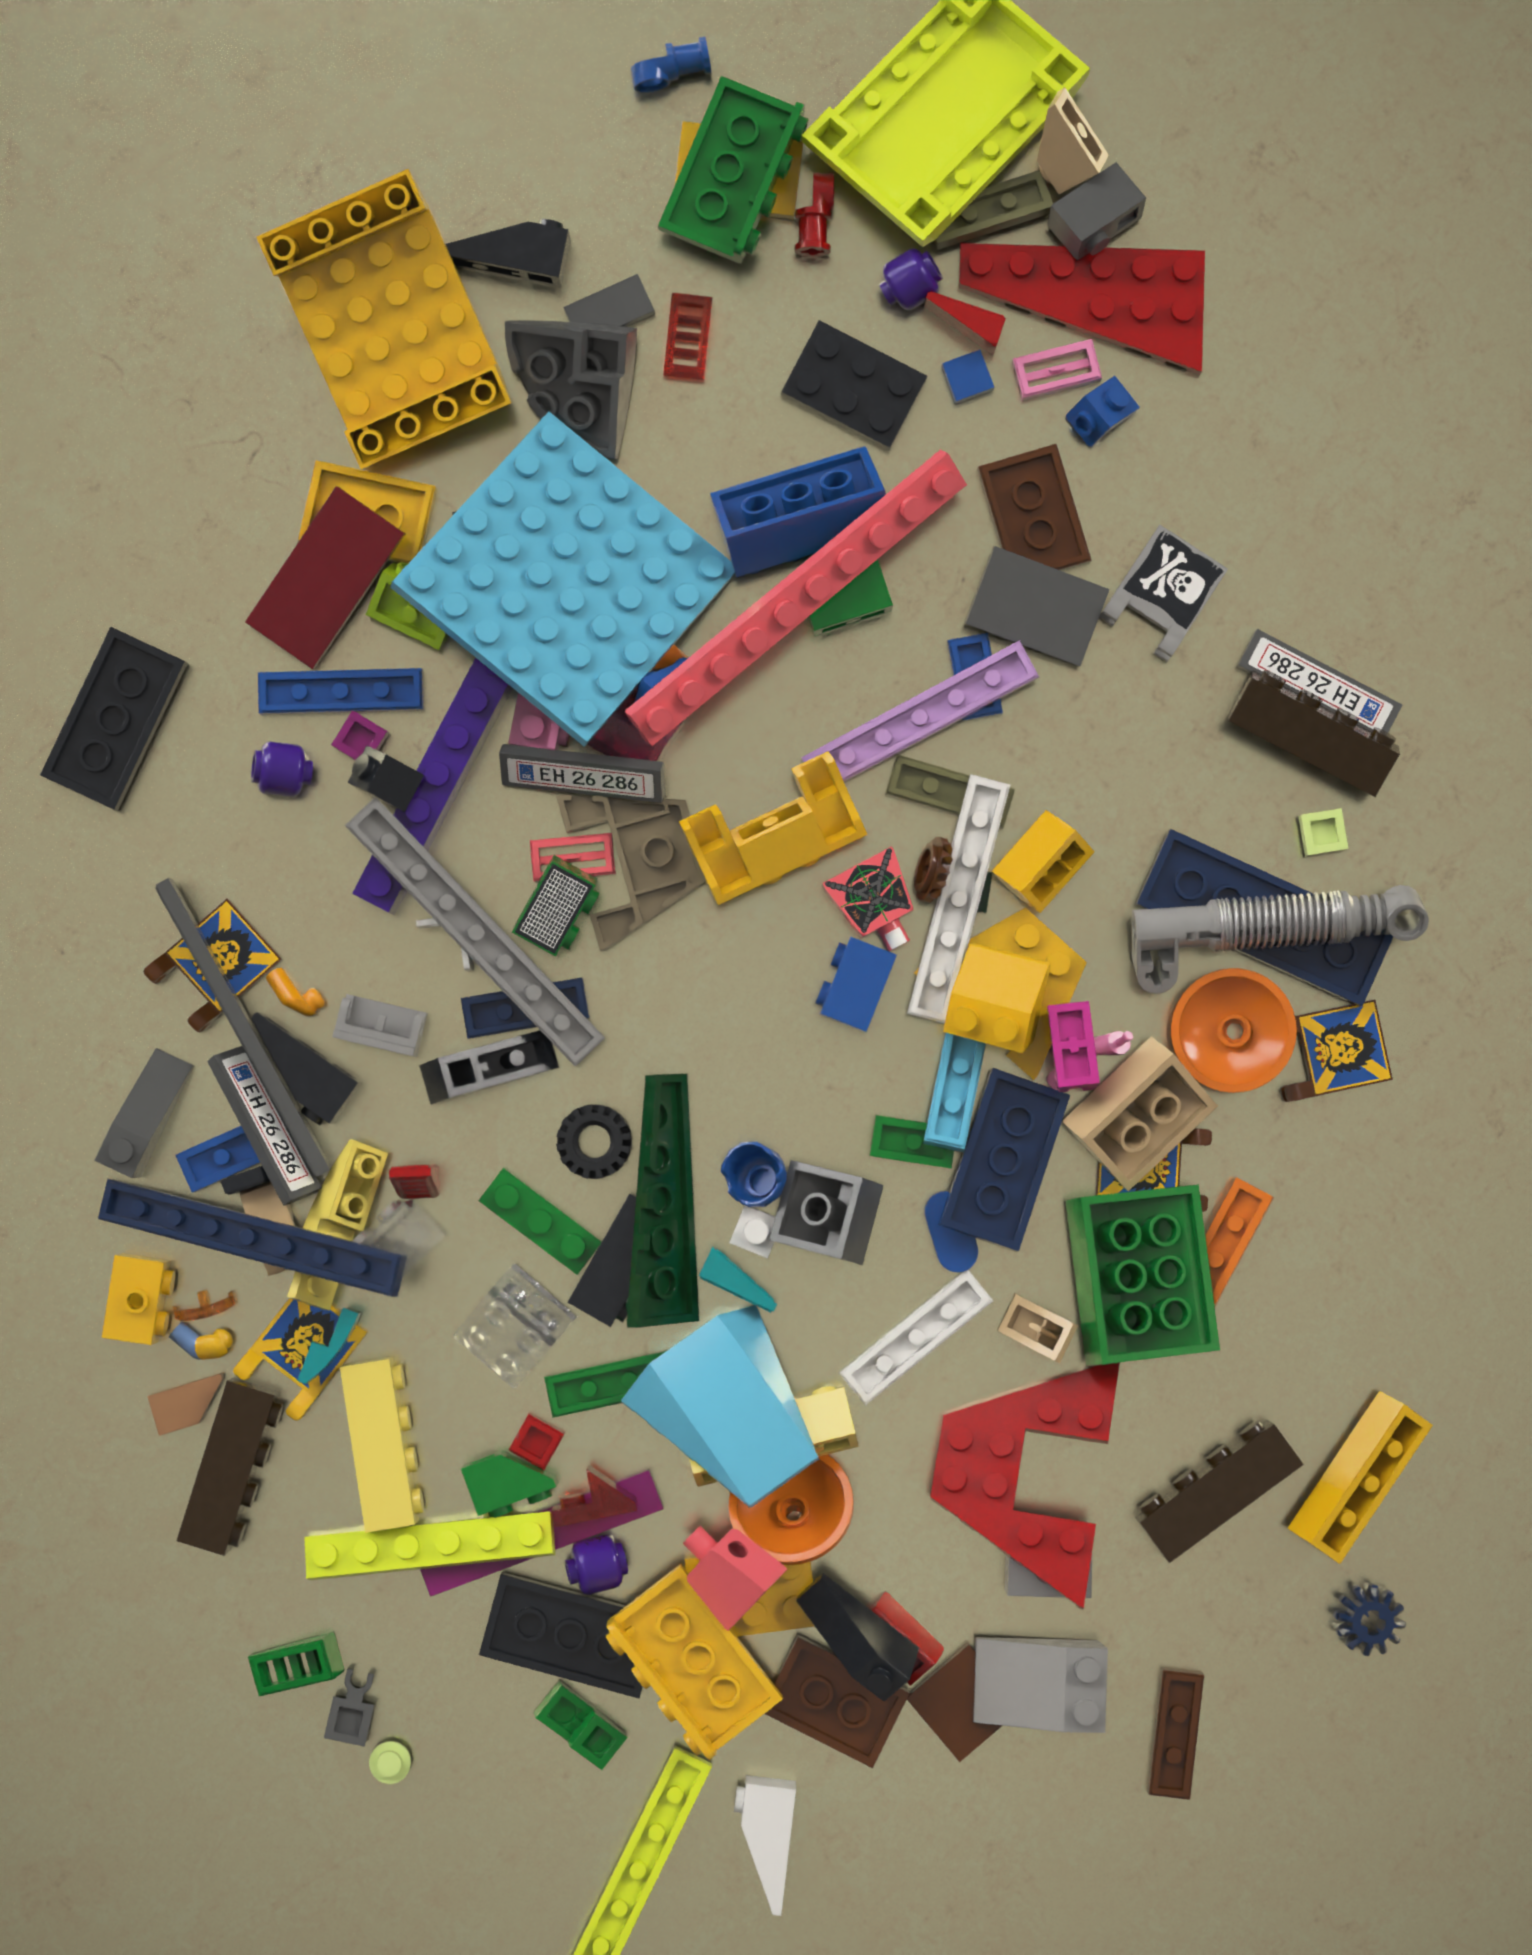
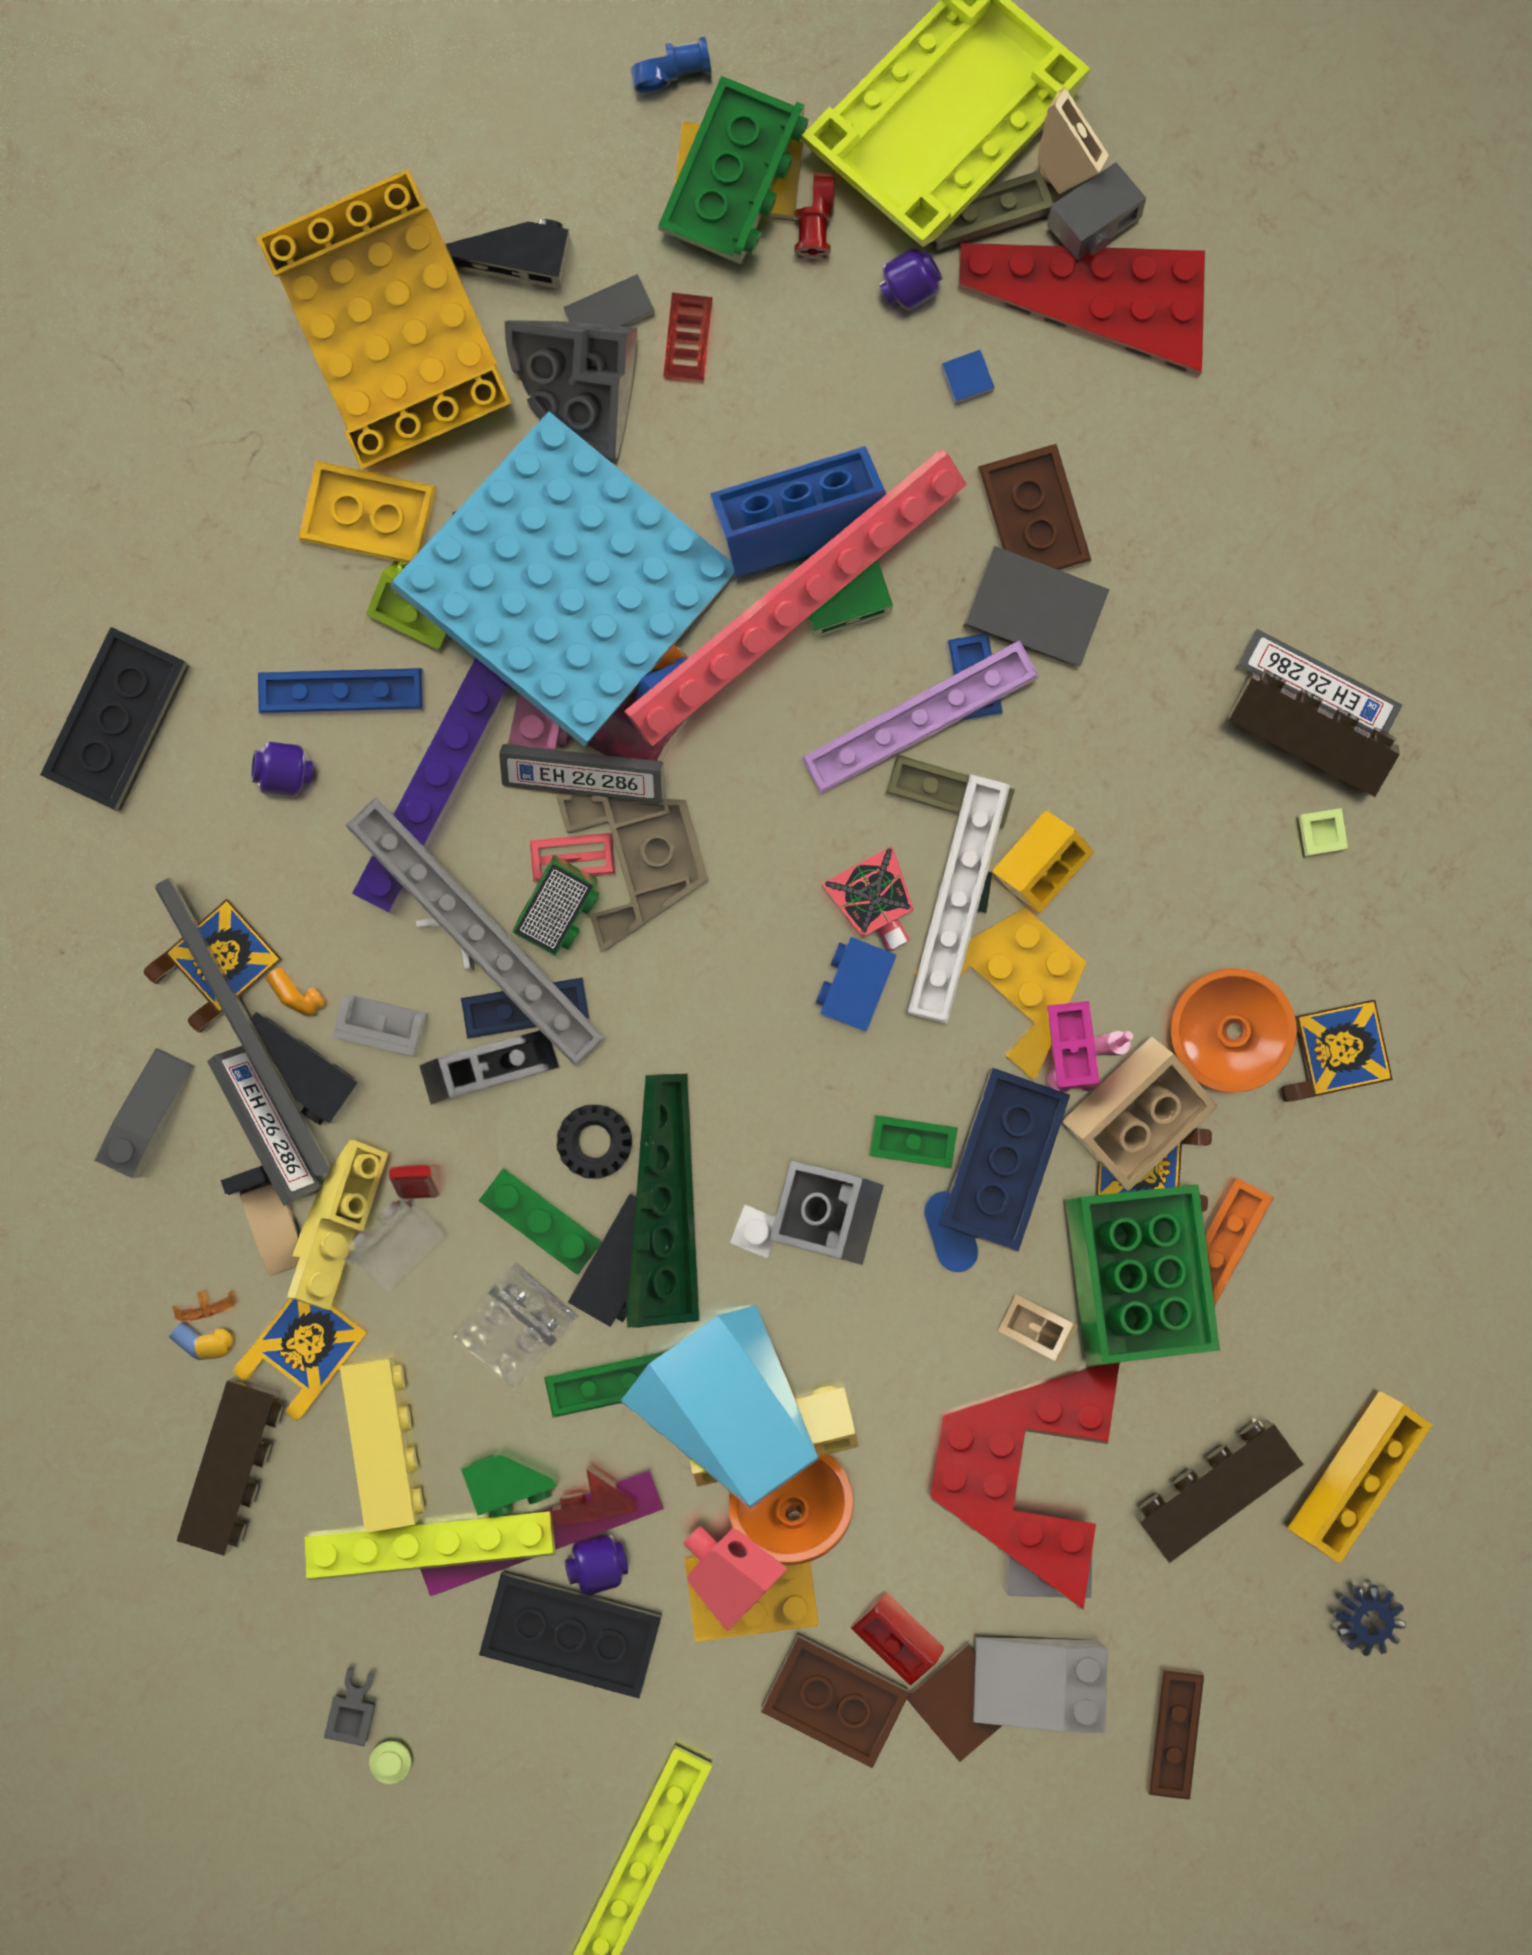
dark blue tile [98,1179,408,1297] -> none
yellow brick [101,1253,176,1345] -> none
medium nougat tile [147,1372,224,1436] -> none
blue plate [175,1126,261,1193] -> none
dark red tile [245,486,406,669] -> none
green slope [248,1632,344,1697] -> none
teal slope [297,1308,361,1384] -> none
magenta plate [331,710,389,760] -> none
black slope [347,746,424,812] -> none
red tile [508,1413,565,1470] -> none
green slope [533,1680,628,1770] -> none
yellow bracket [606,1564,783,1760] -> none
yellow bracket [679,751,867,905] -> none
teal slope [699,1247,777,1313] -> none
blue hair [721,1142,787,1208] -> none
white slope [734,1775,796,1916] -> none
black plate [781,320,928,451] -> none
black slope [796,1573,919,1702] -> none
white tile [839,1270,993,1406] -> none
reddish brown gear [914,837,953,903] -> none
medium azure tile [923,1032,986,1152] -> none
red slope [924,291,1006,355] -> none
yellow slope [943,943,1051,1053] -> none
bright pink tile [1012,339,1102,401] -> none
blue bracket [1066,376,1140,447] -> none
flag [1099,525,1228,662] -> none
light grey piece [1132,885,1429,994] -> none
dark blue plate [1135,829,1393,1007] -> none

